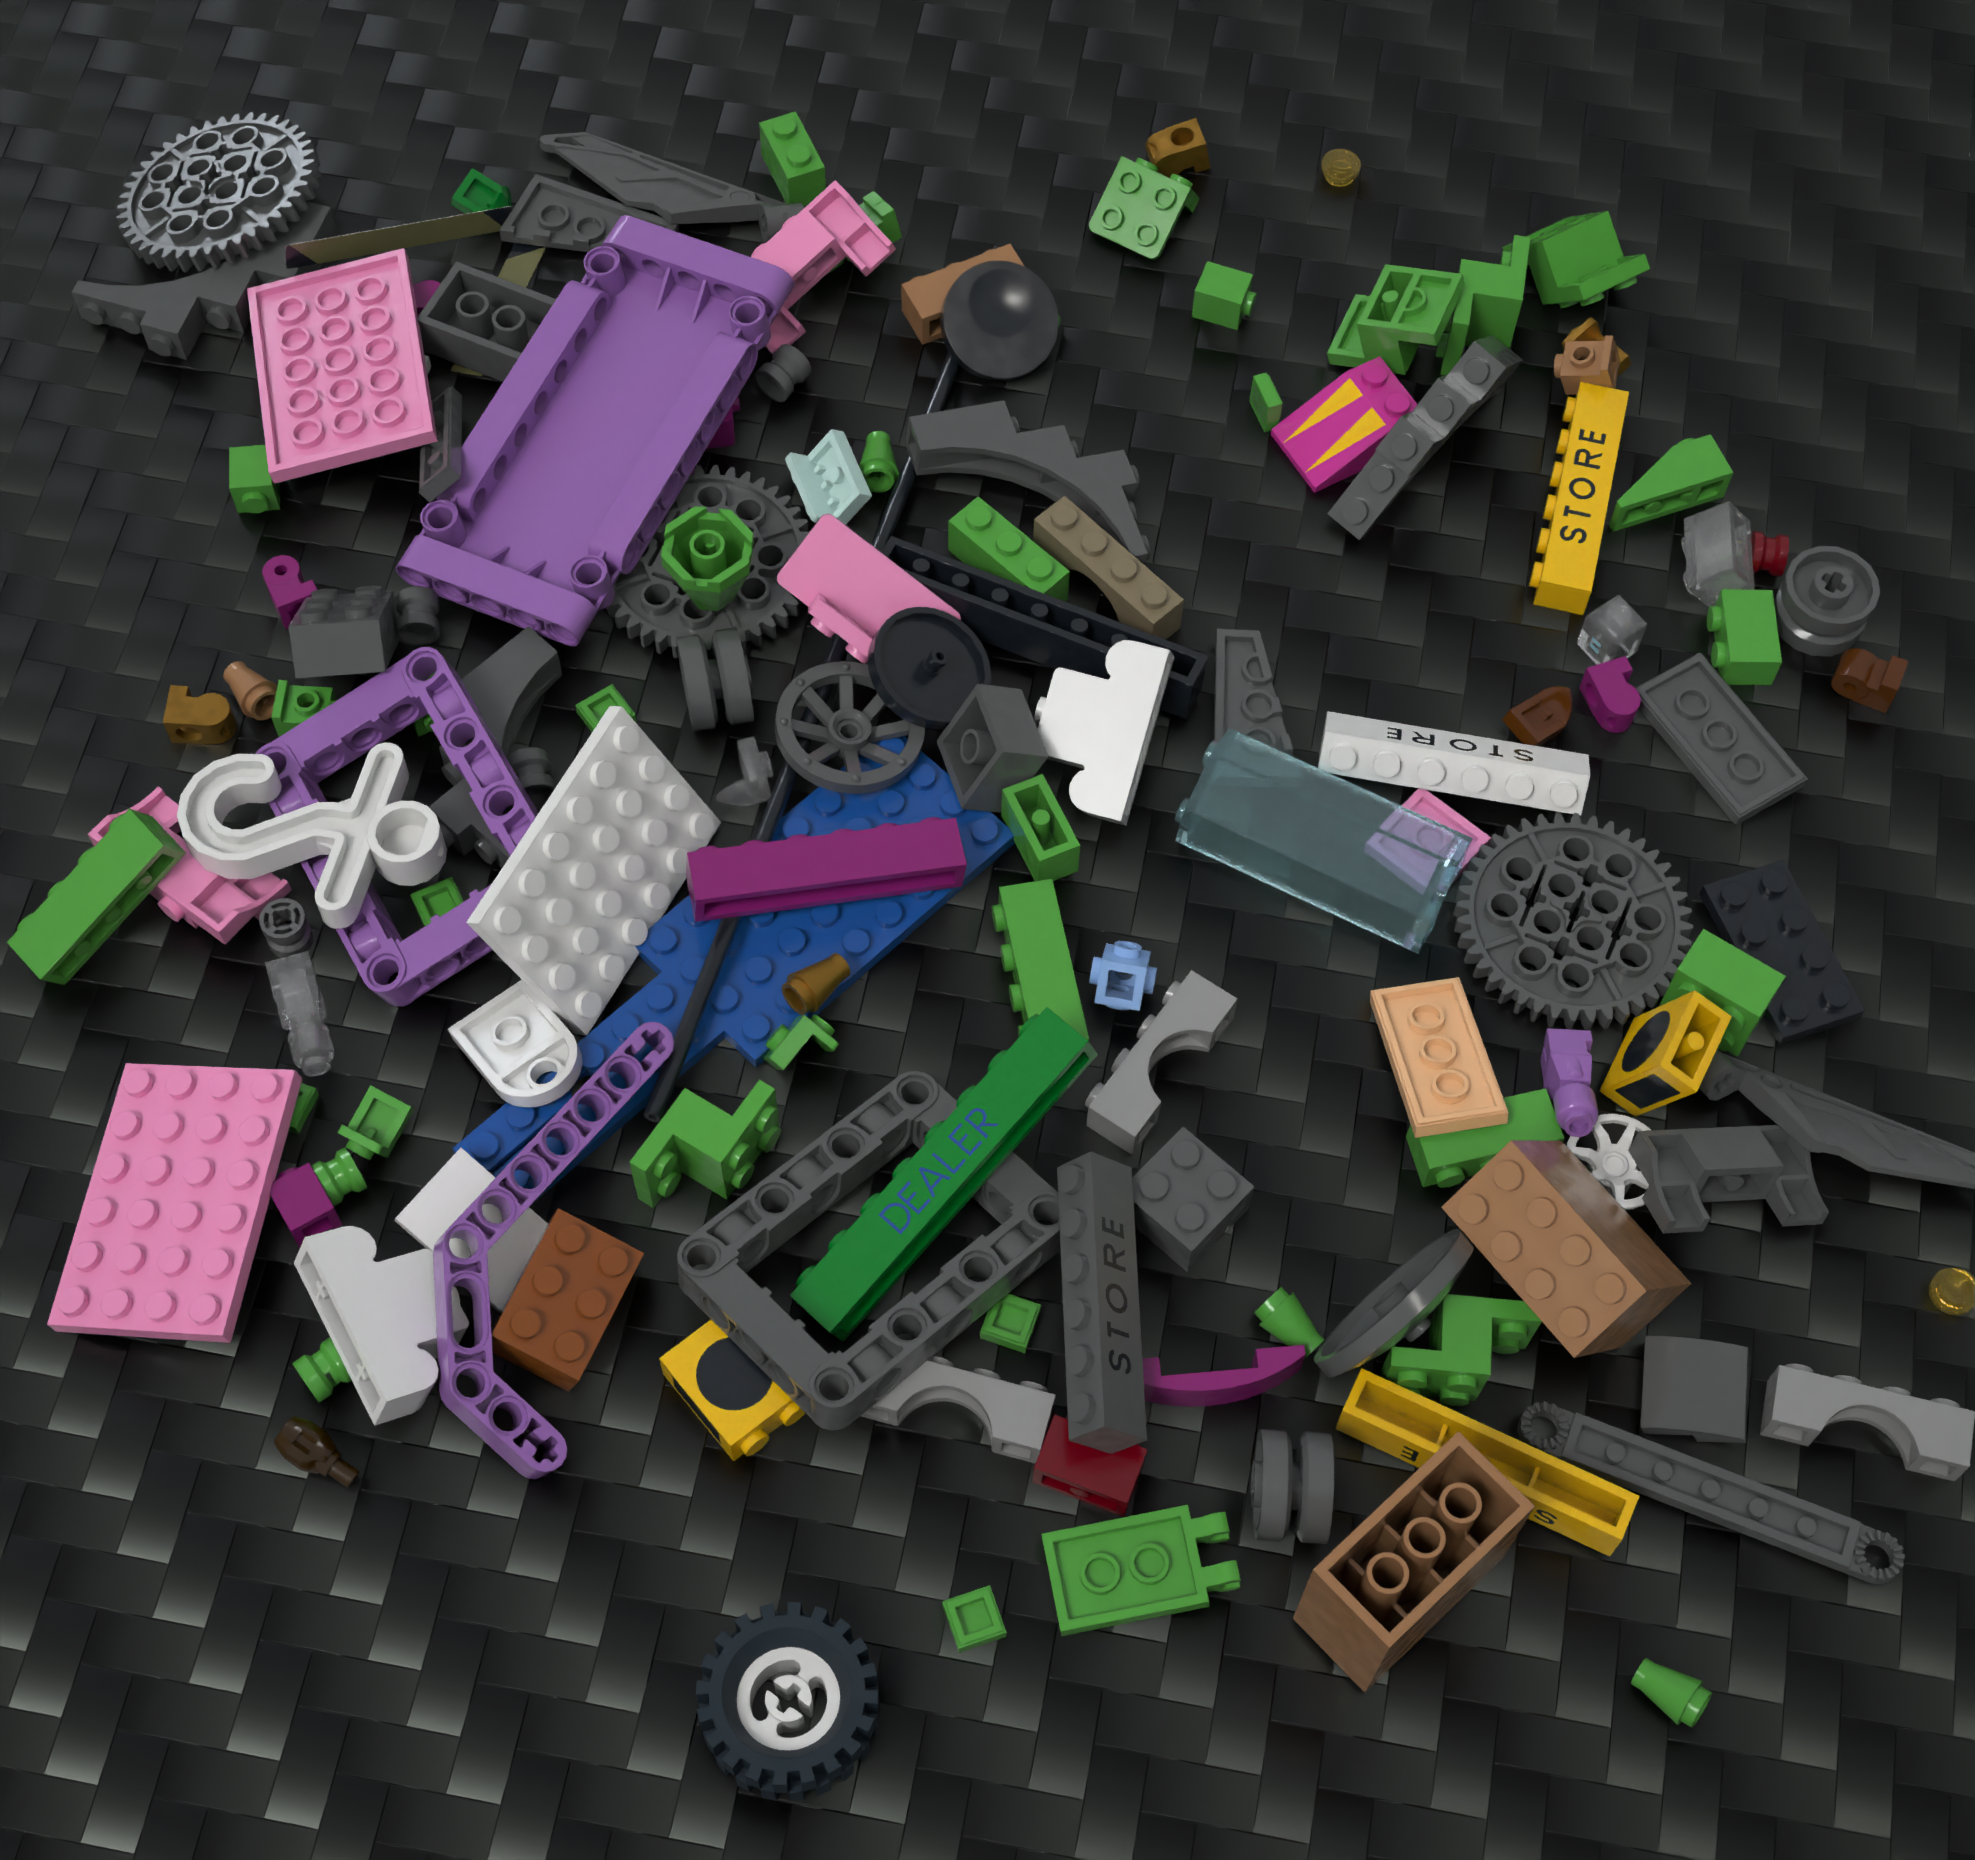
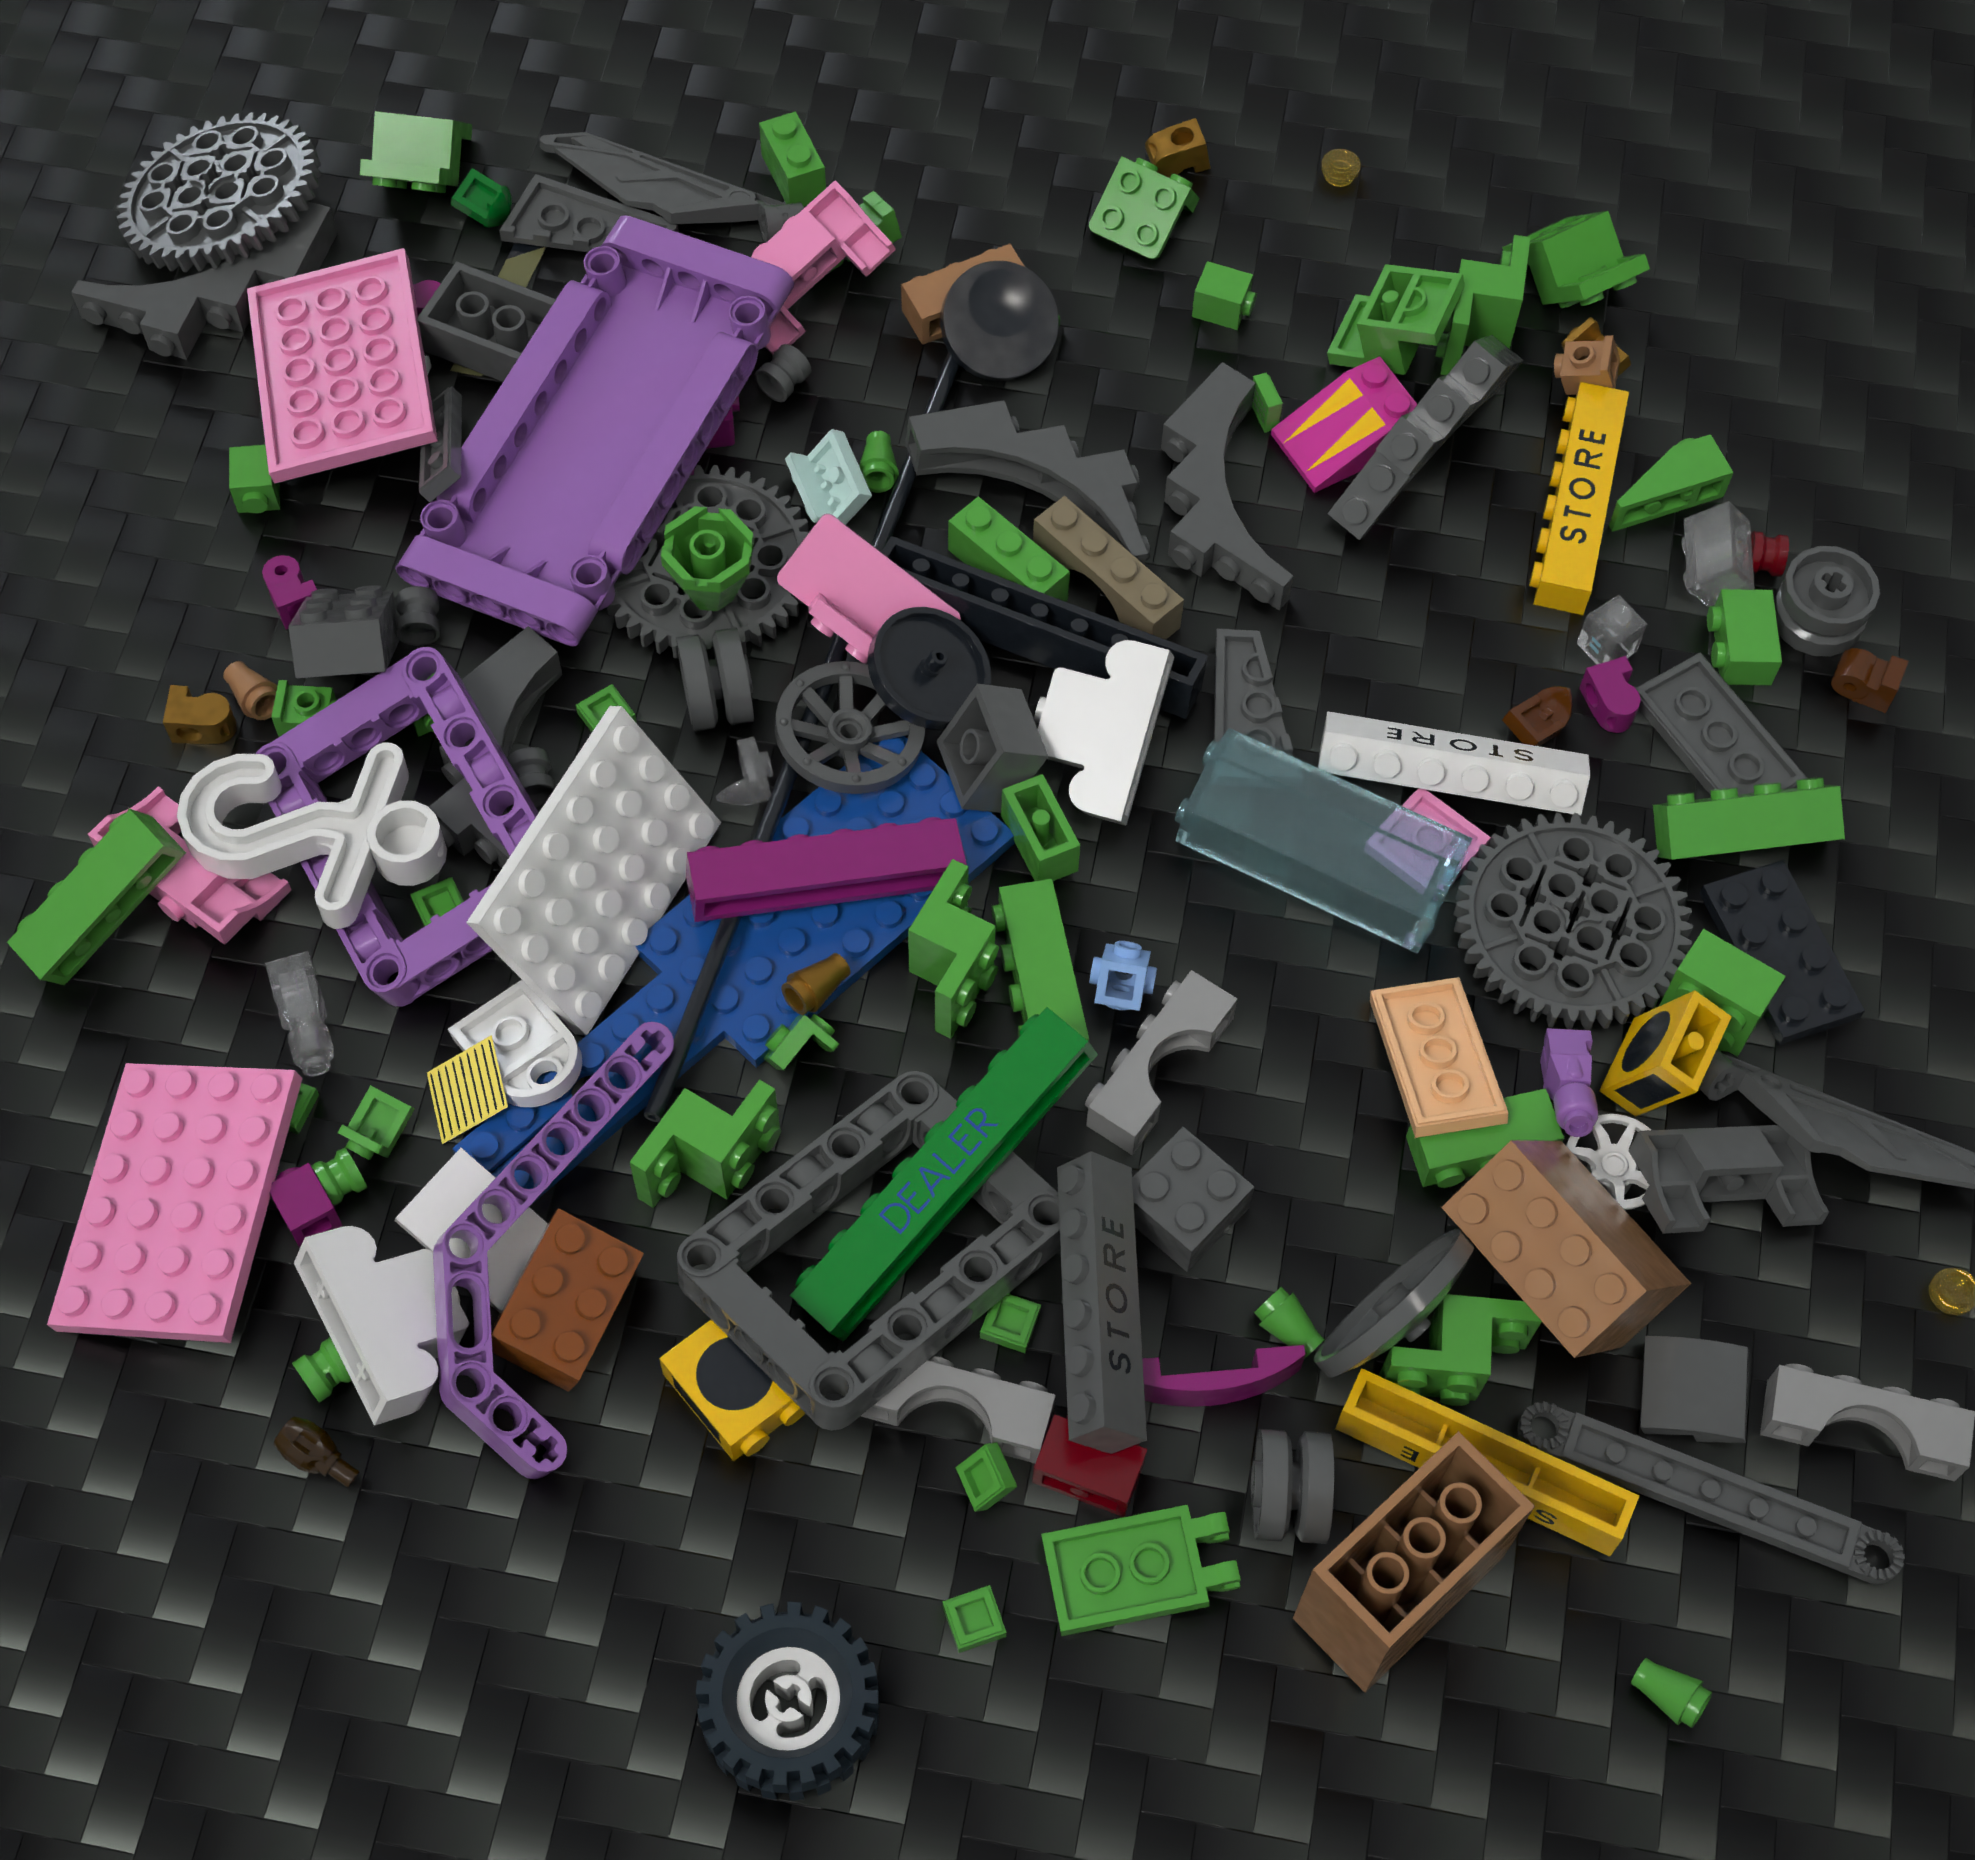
flat silver wheel [259,898,313,959] -> none
olive sticker [285,206,512,269] -> none
none -> bright green bracket [360,111,472,193]
none -> light yellow sticker [427,1035,508,1144]
none -> bright green bracket [908,859,999,1039]
none -> bright green tile [955,1442,1017,1512]
none -> dark grey arch [1161,362,1293,610]
none -> bright green brick [1653,777,1845,860]

